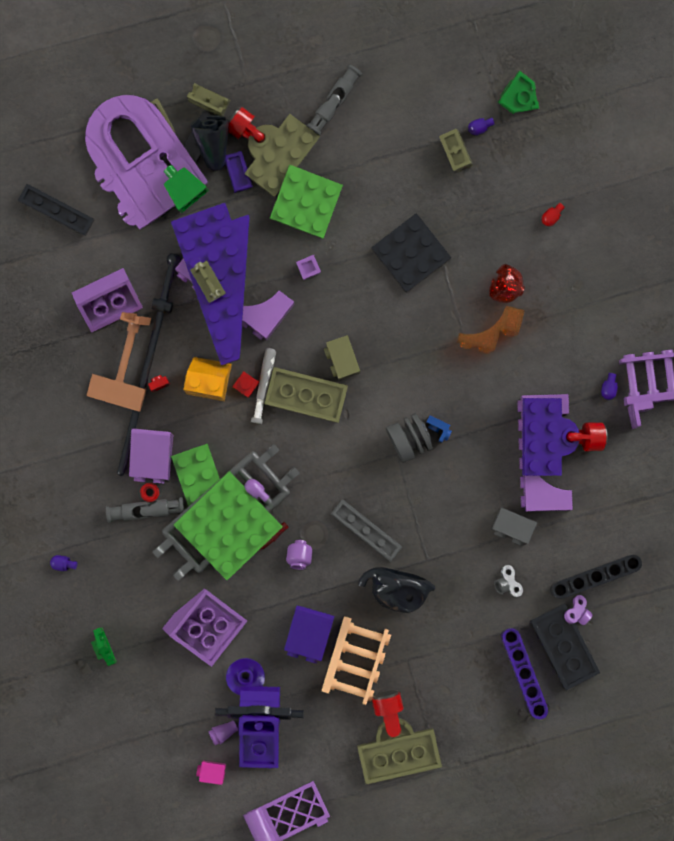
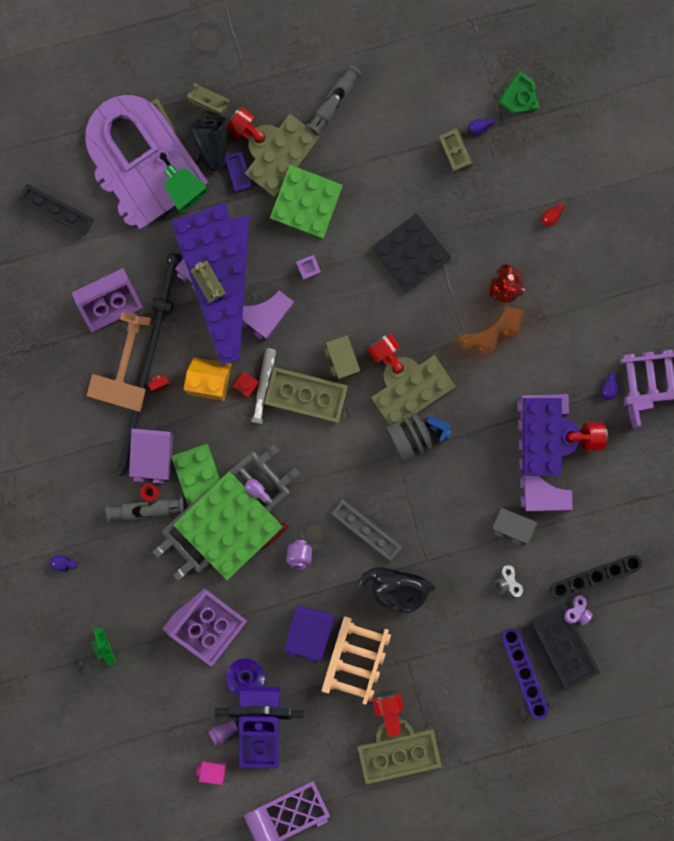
none -> olive plate [368,333,456,426]

